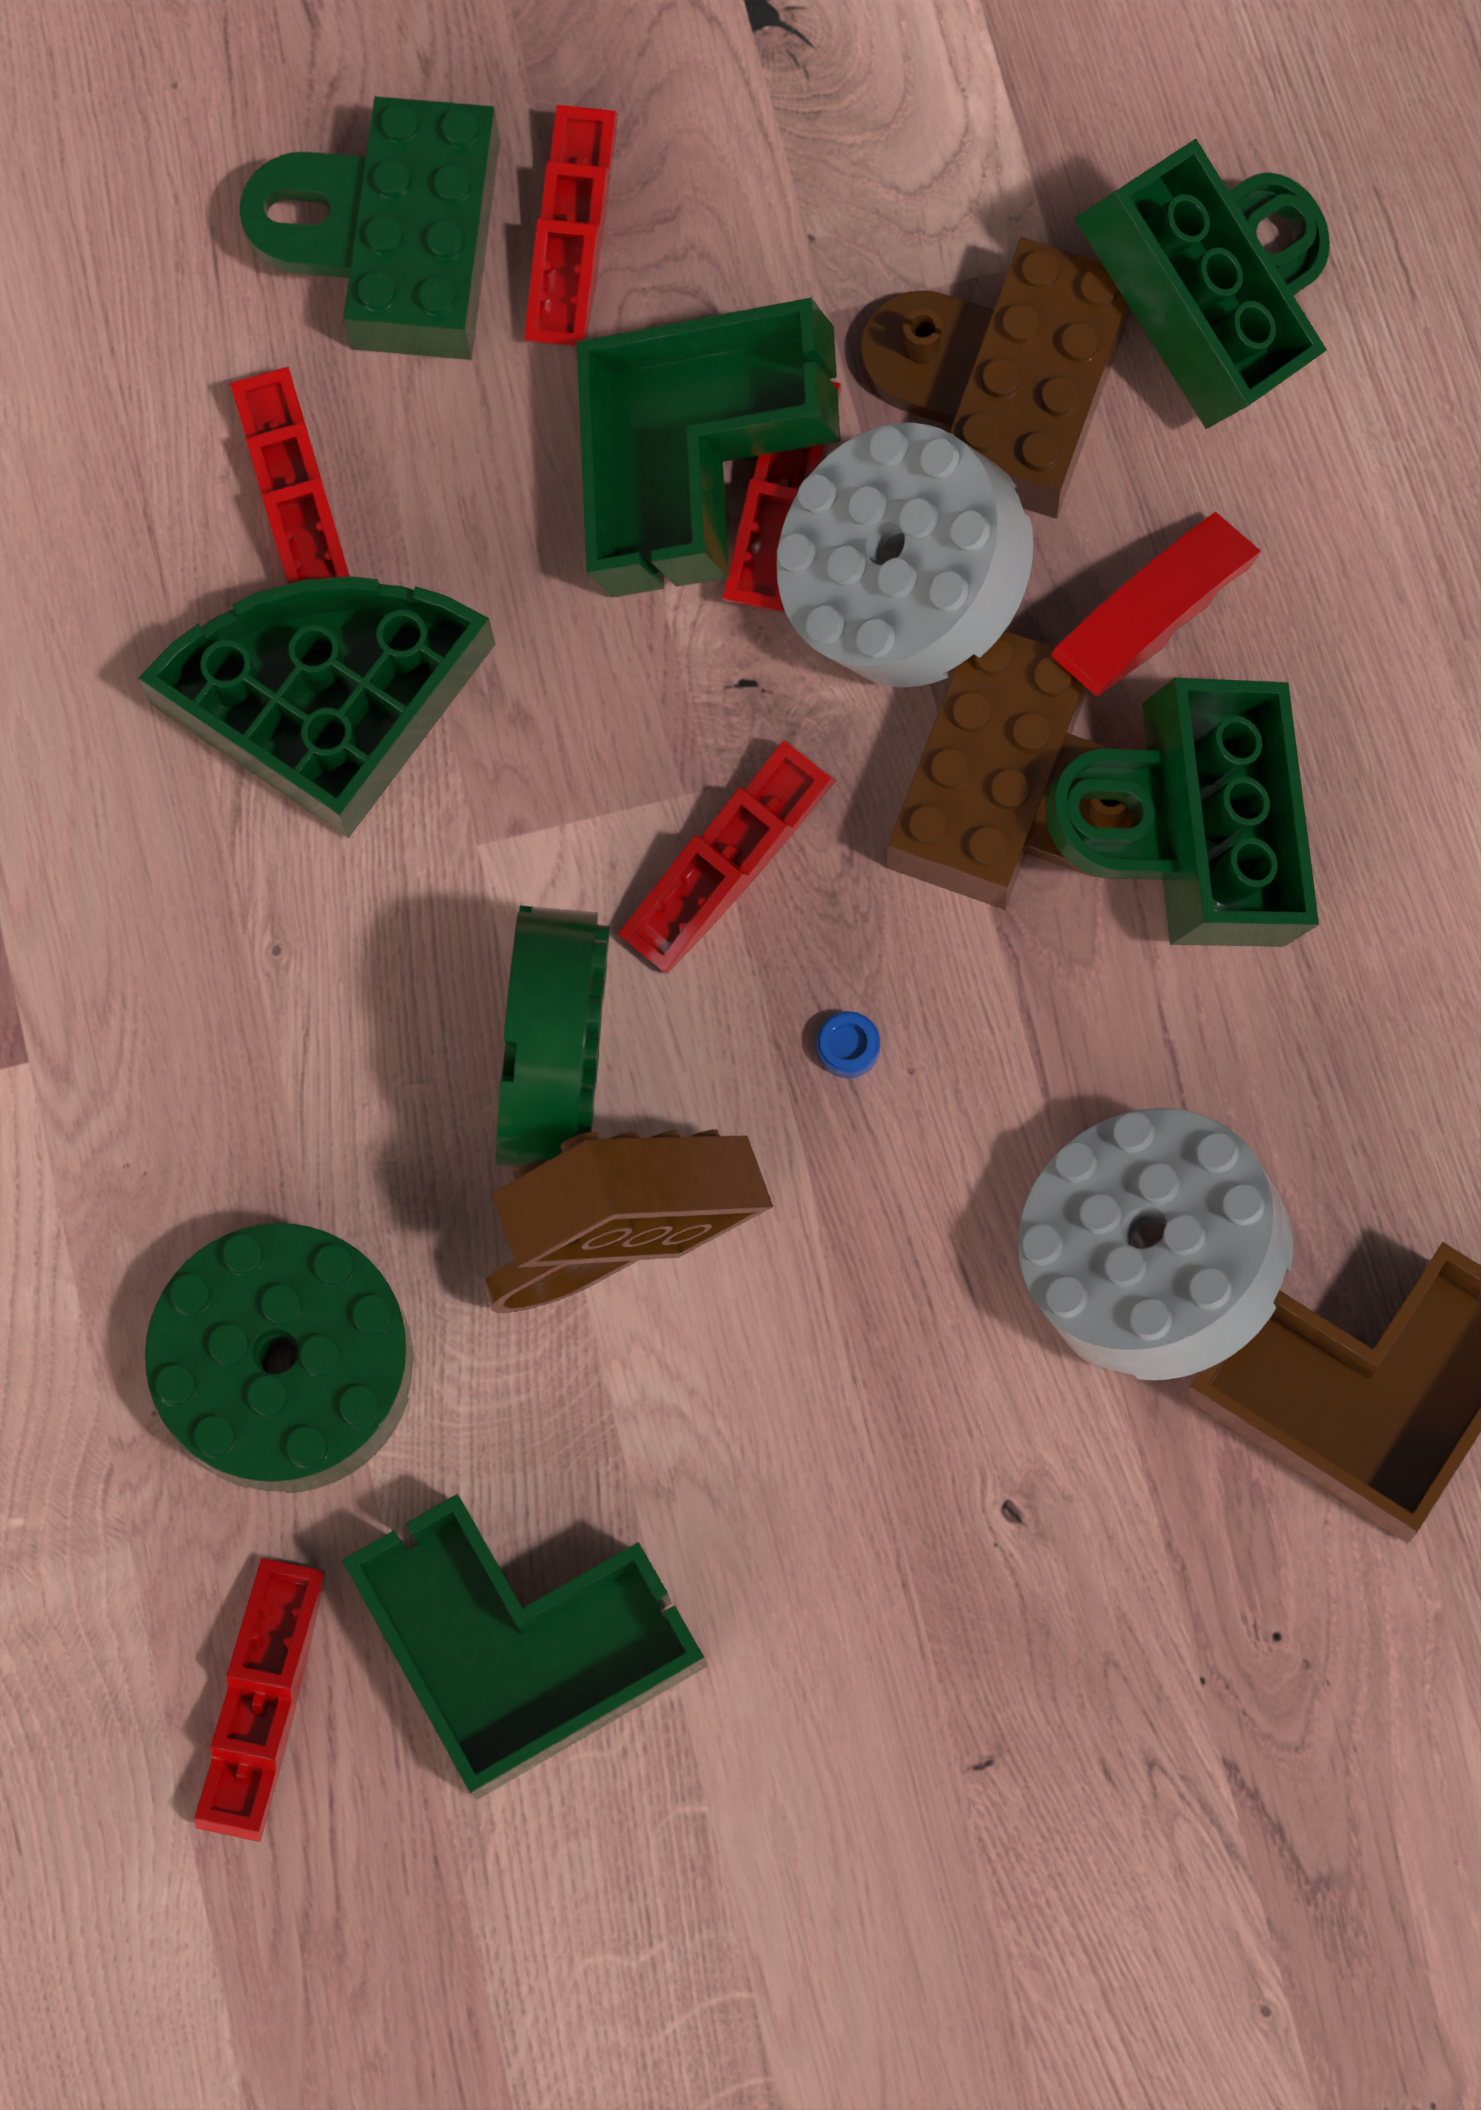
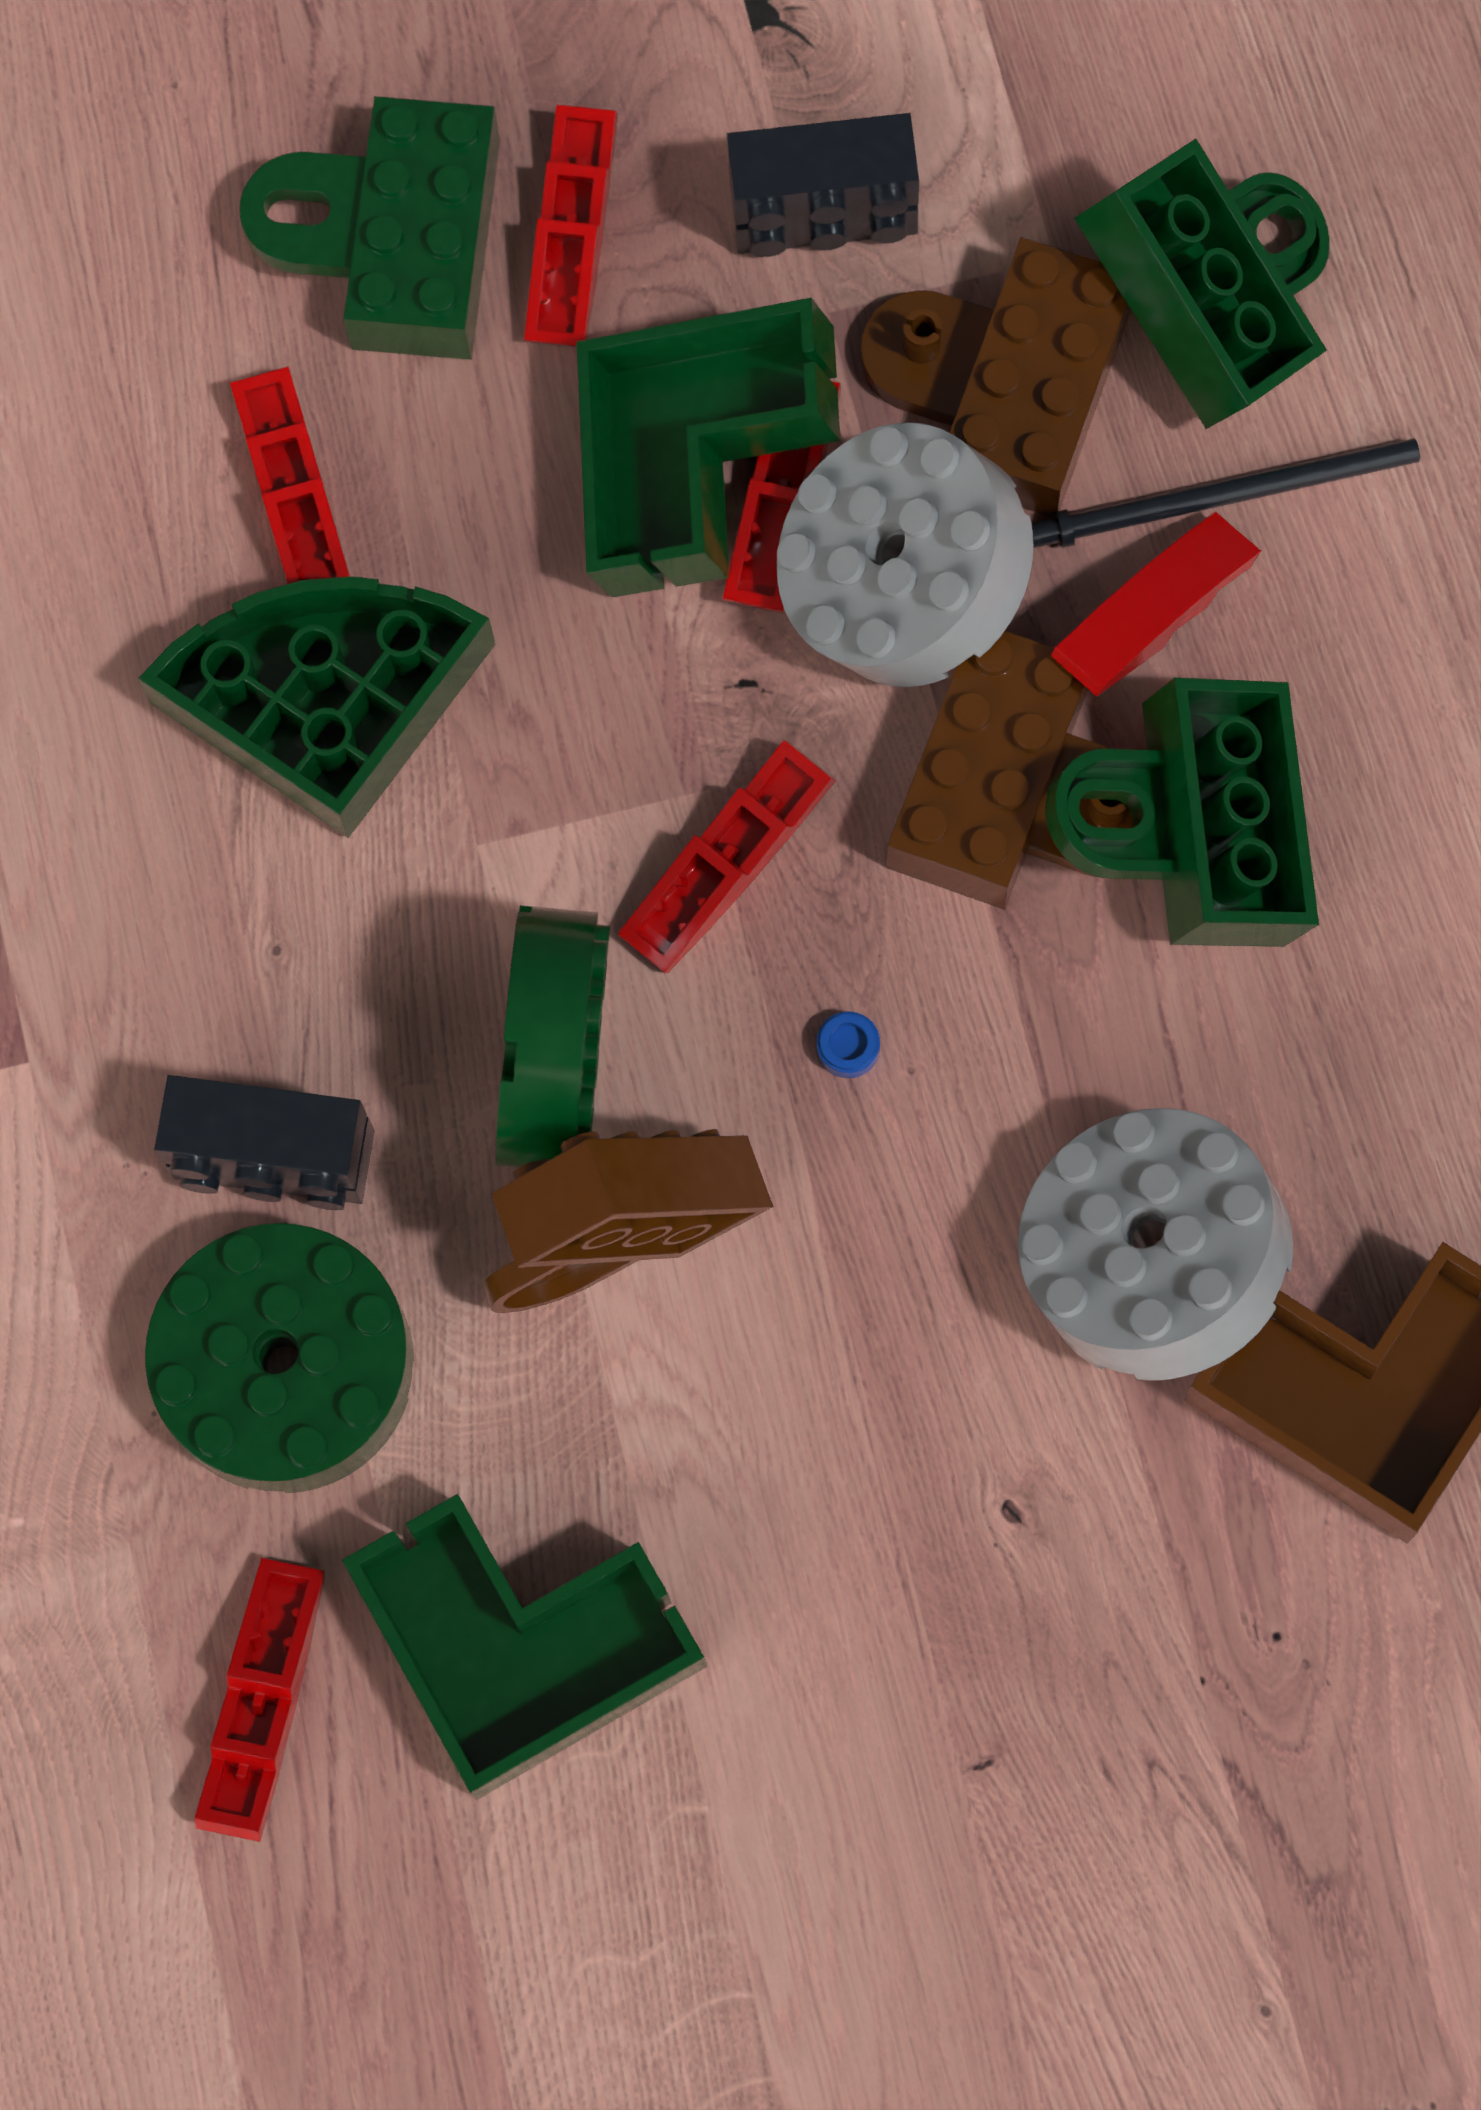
none -> black piece [154,1075,375,1210]
none -> black piece [727,113,919,257]
none -> black bar [1031,438,1420,548]

